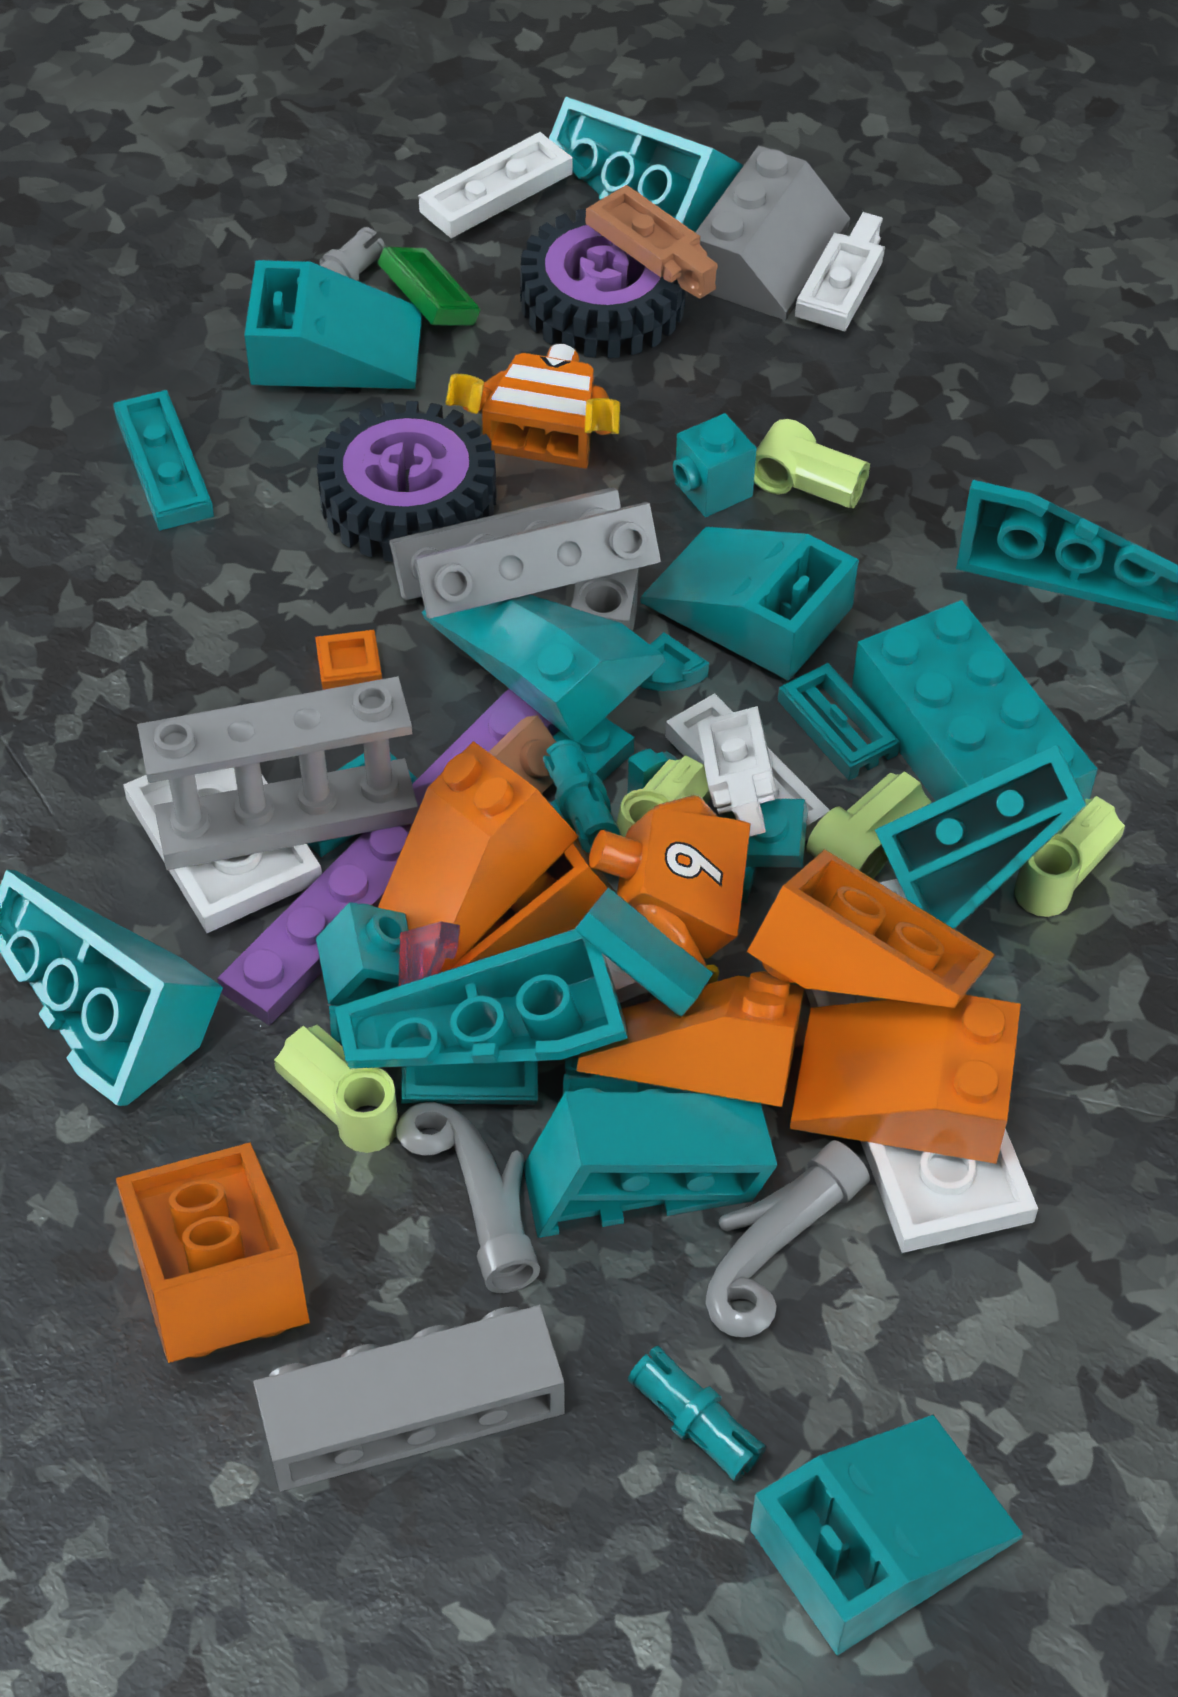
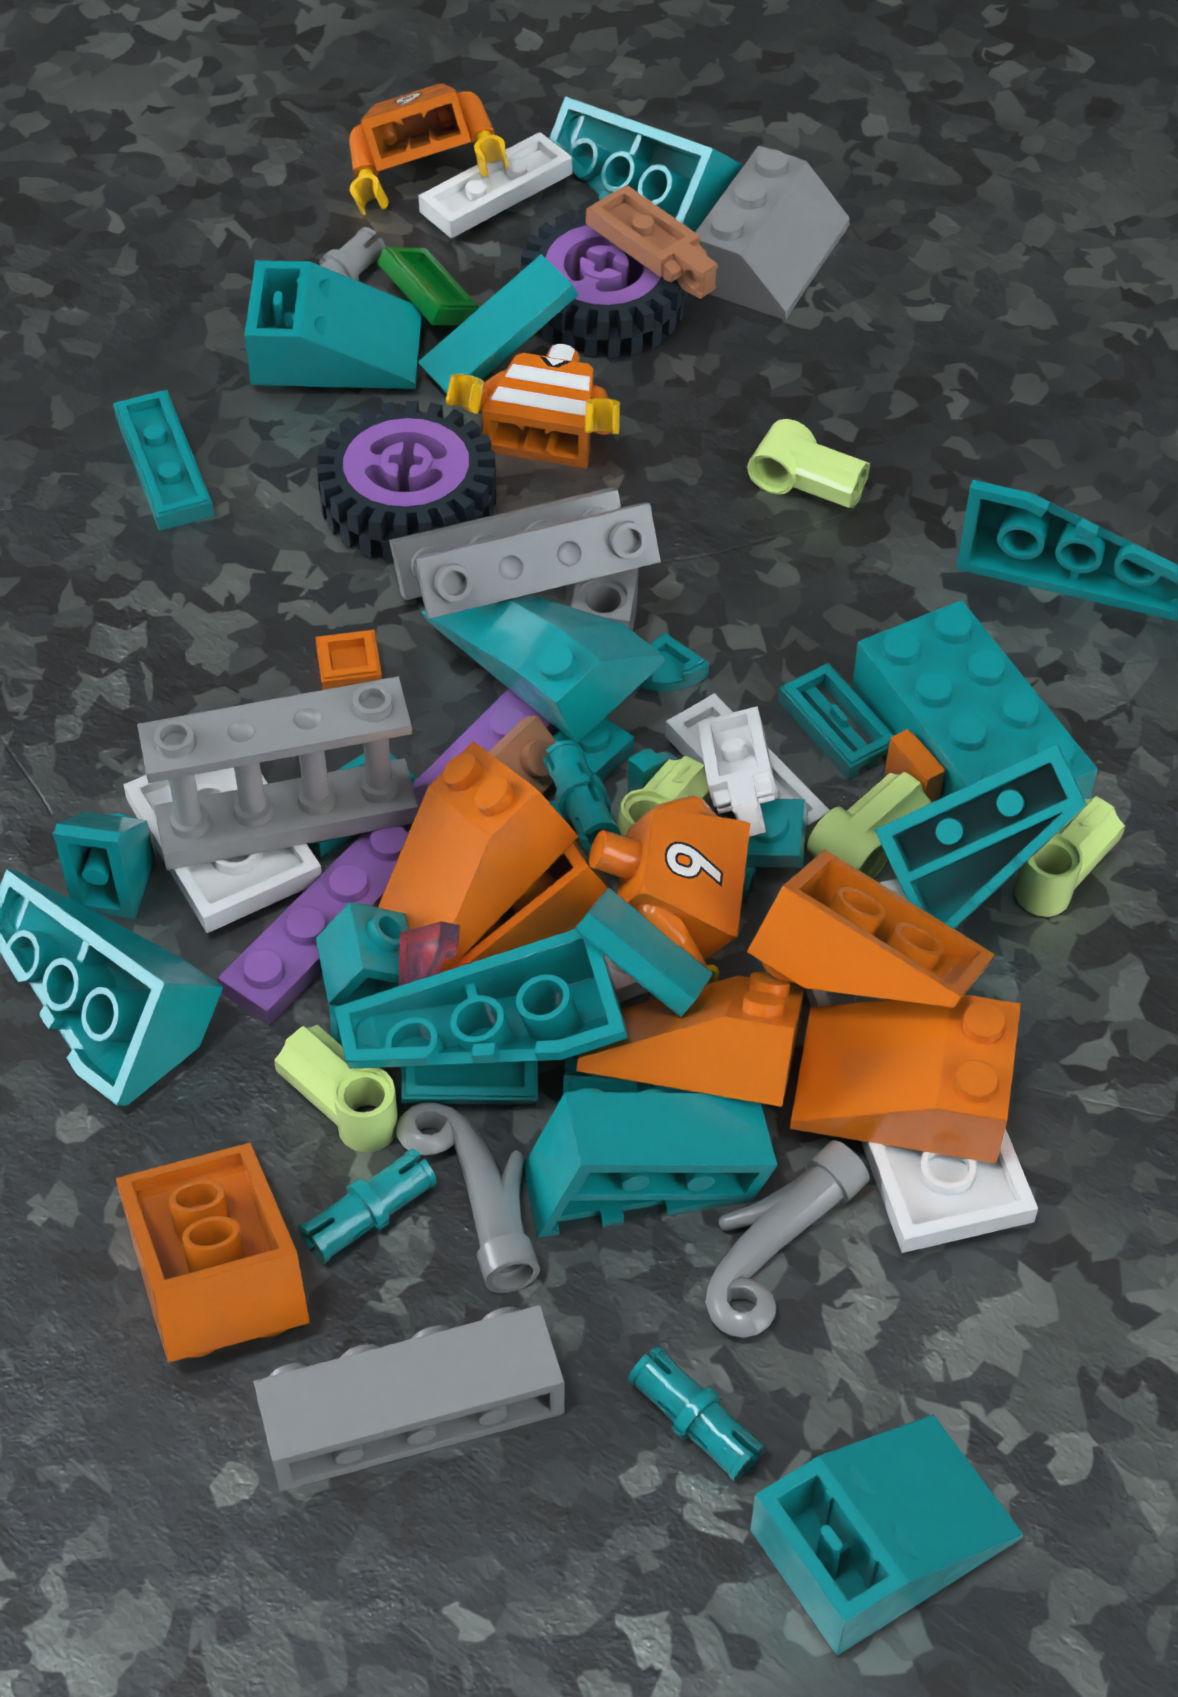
teal slope [640,527,859,681] -> none
teal brick [672,413,757,518] -> none
white hinge [795,212,885,331] -> none
none -> teal slope [53,812,155,919]
none -> teal pin [298,1148,437,1264]
none -> orange torso [349,83,509,215]
none -> teal tile [418,254,579,395]
none -> orange tile [884,729,945,803]

